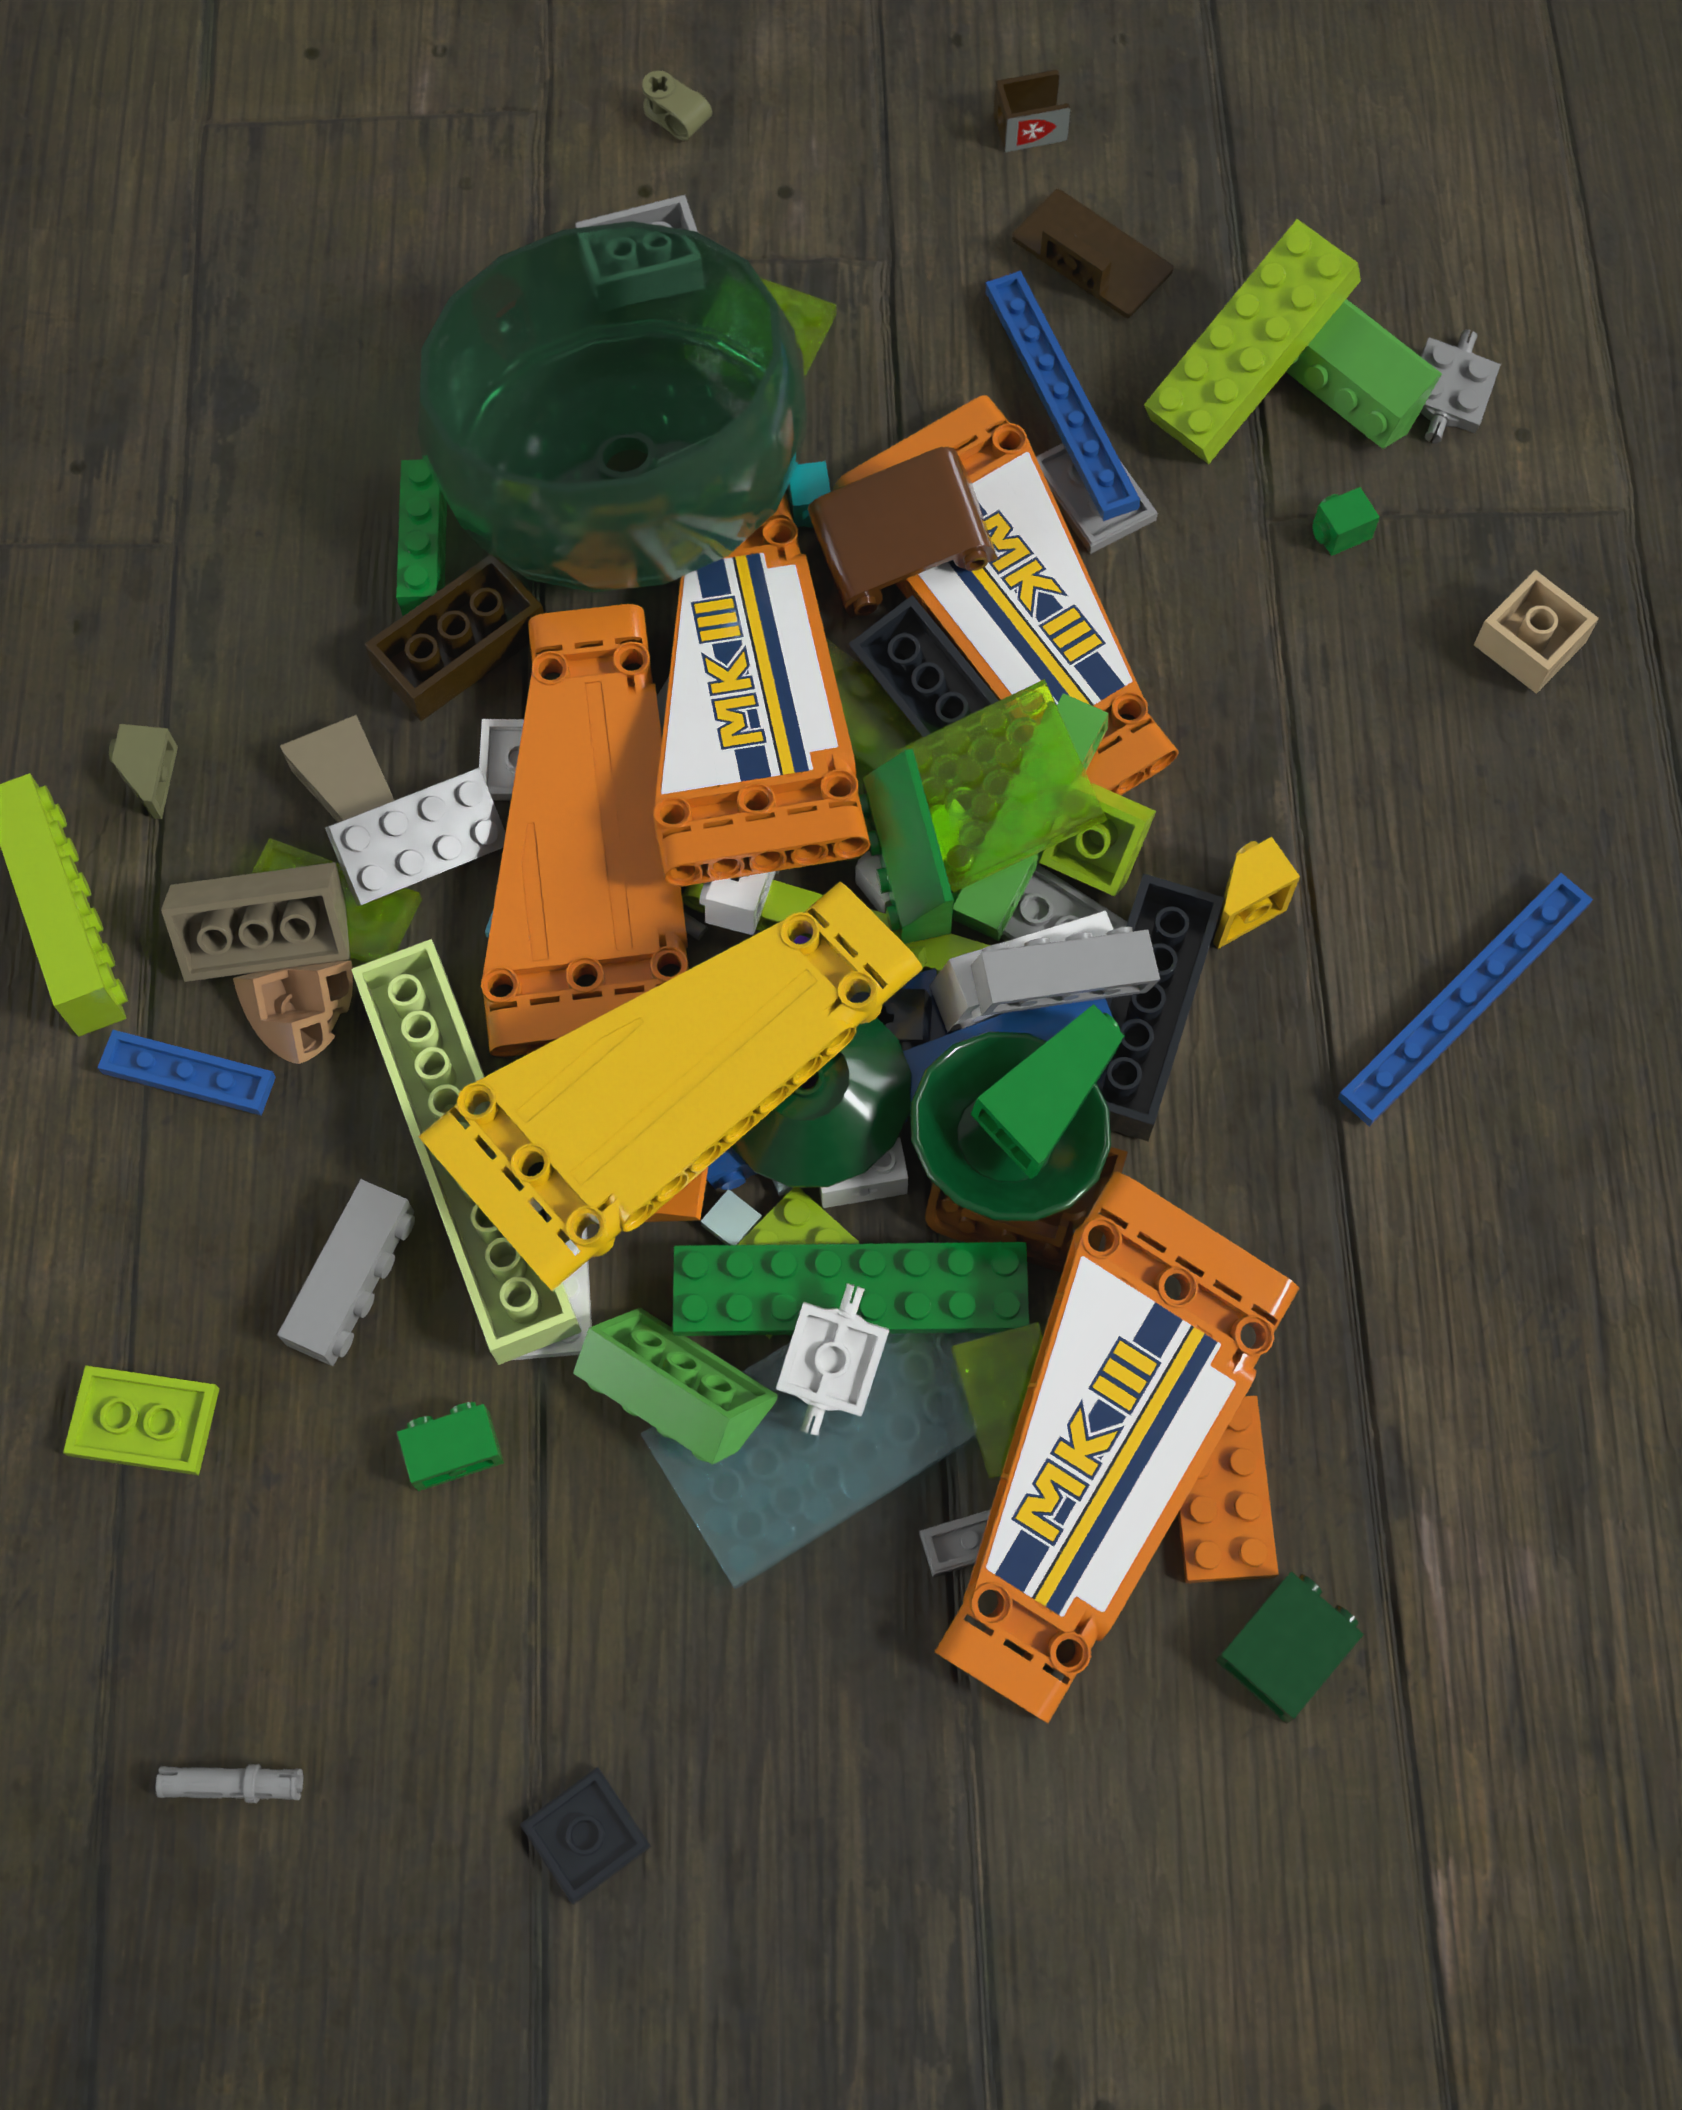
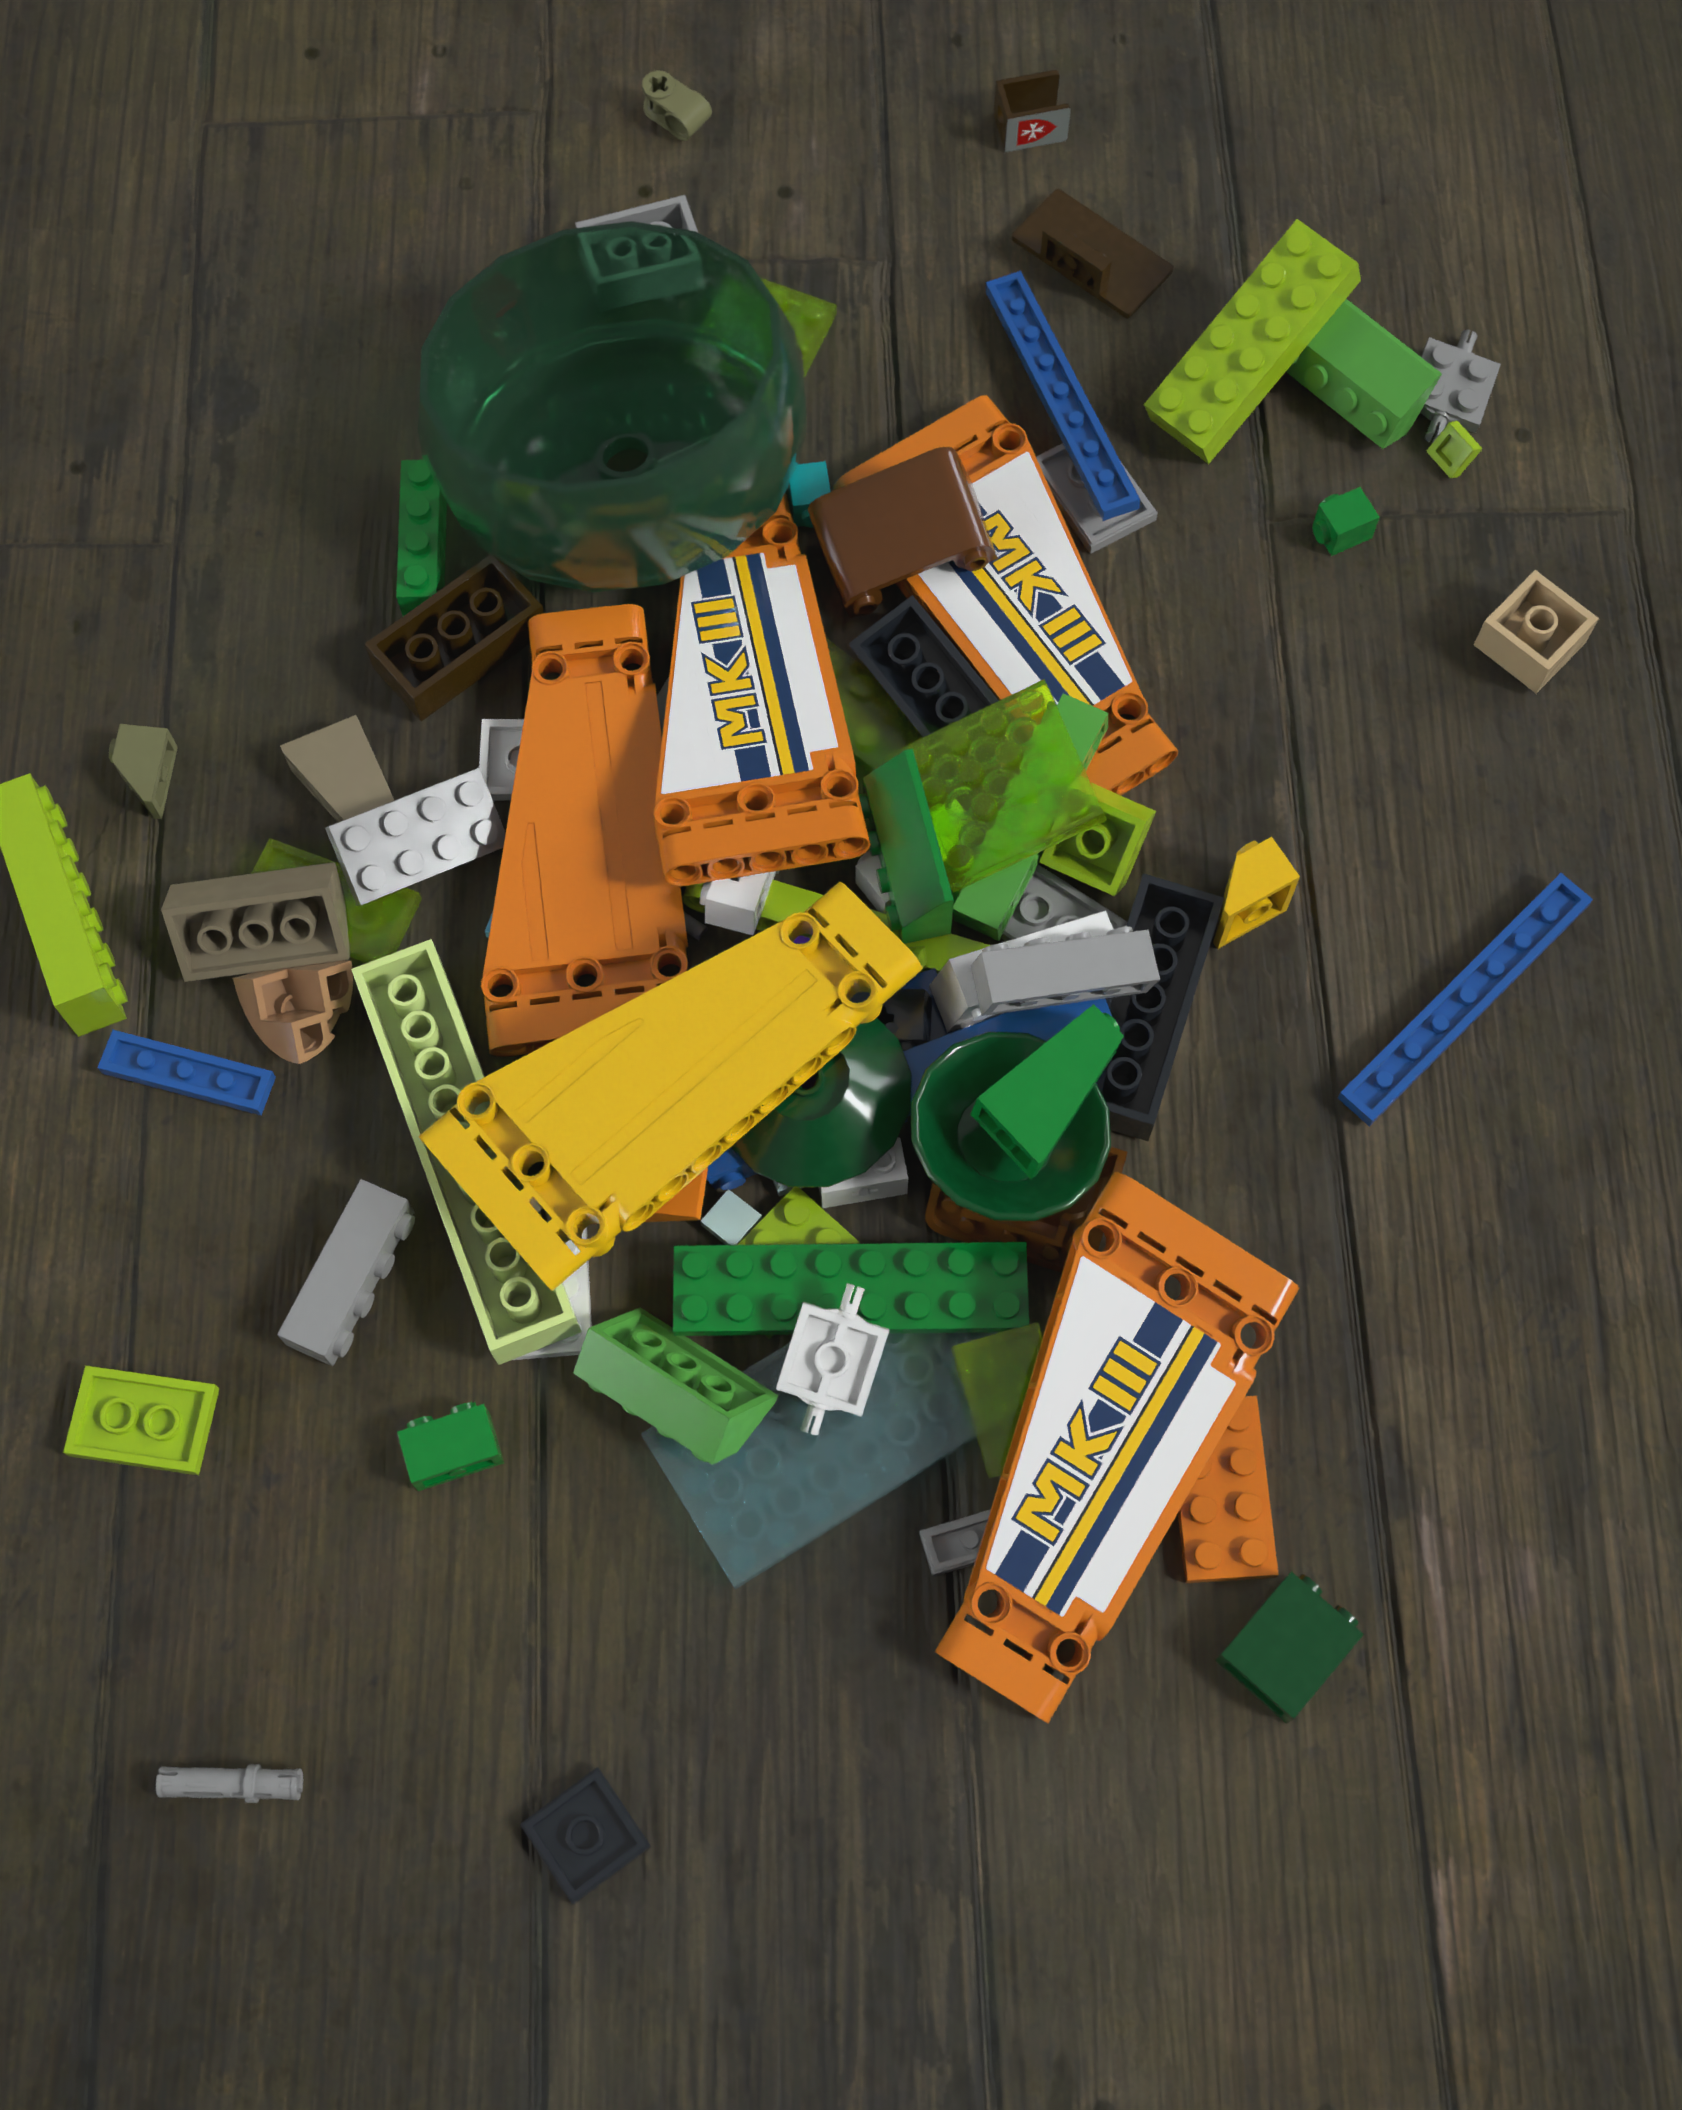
none -> lime tile [1426,421,1482,479]

